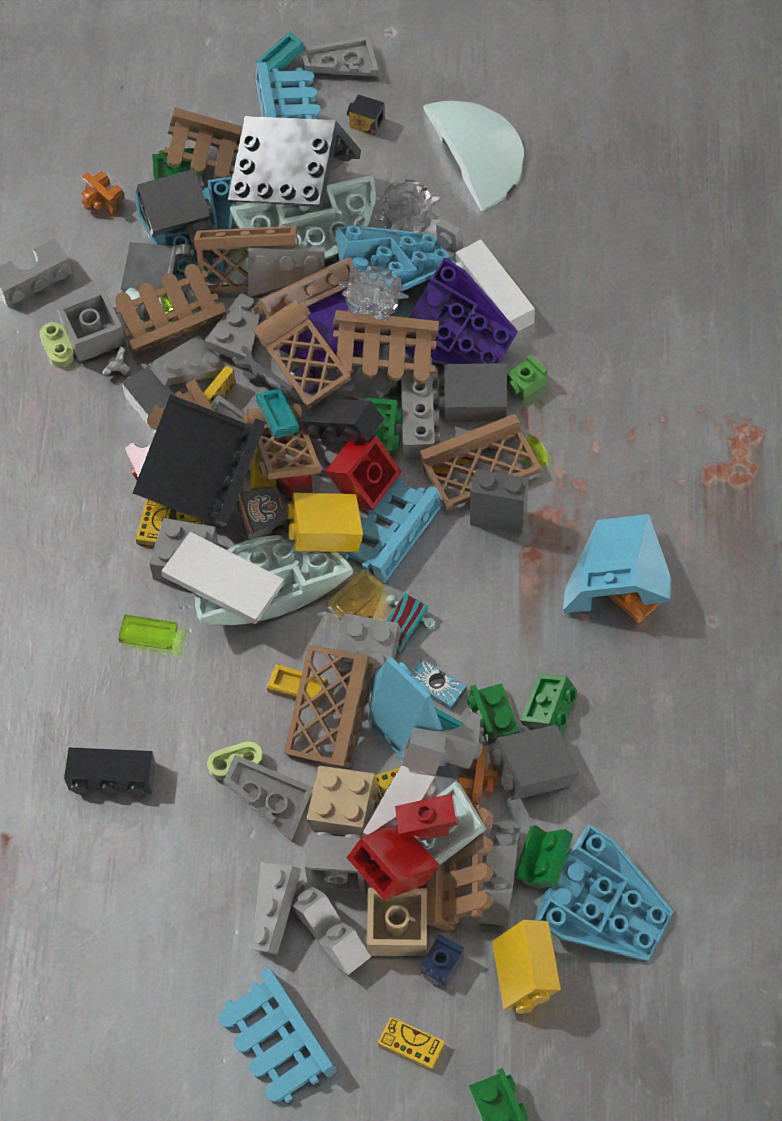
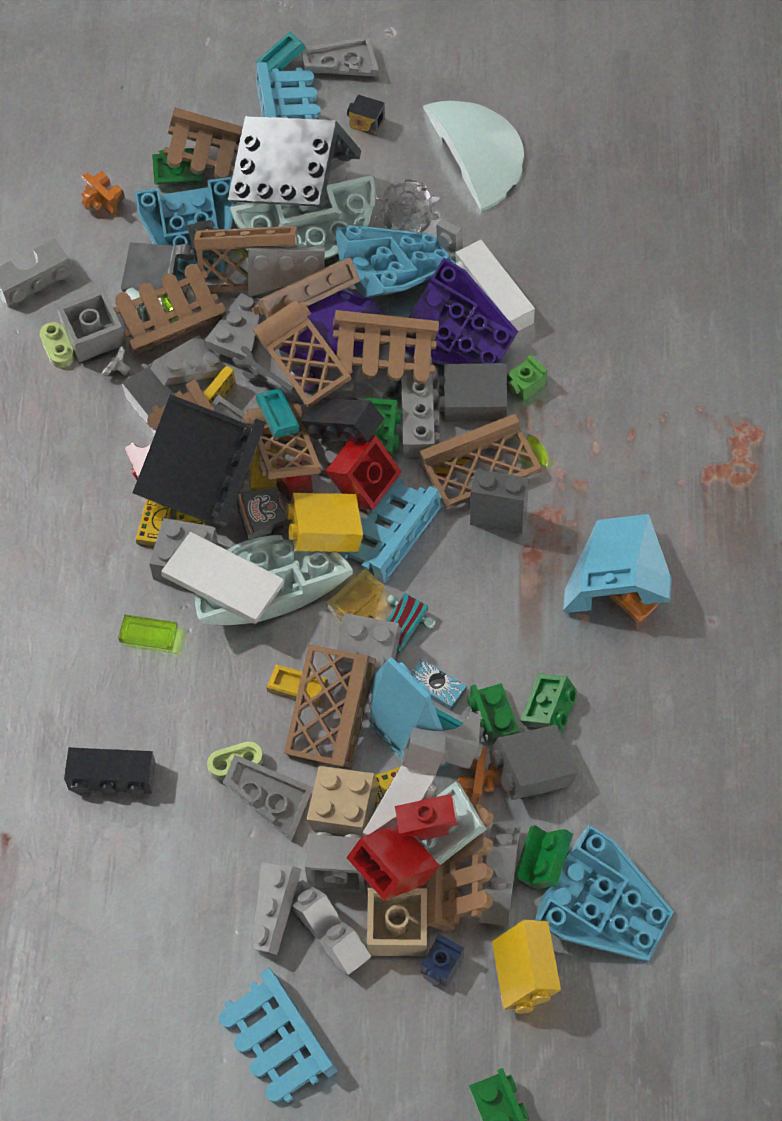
dark grey brick [136,169,212,238] -> none
clear brick [338,266,409,320] -> none
yellow tile [378,1017,445,1071] -> none

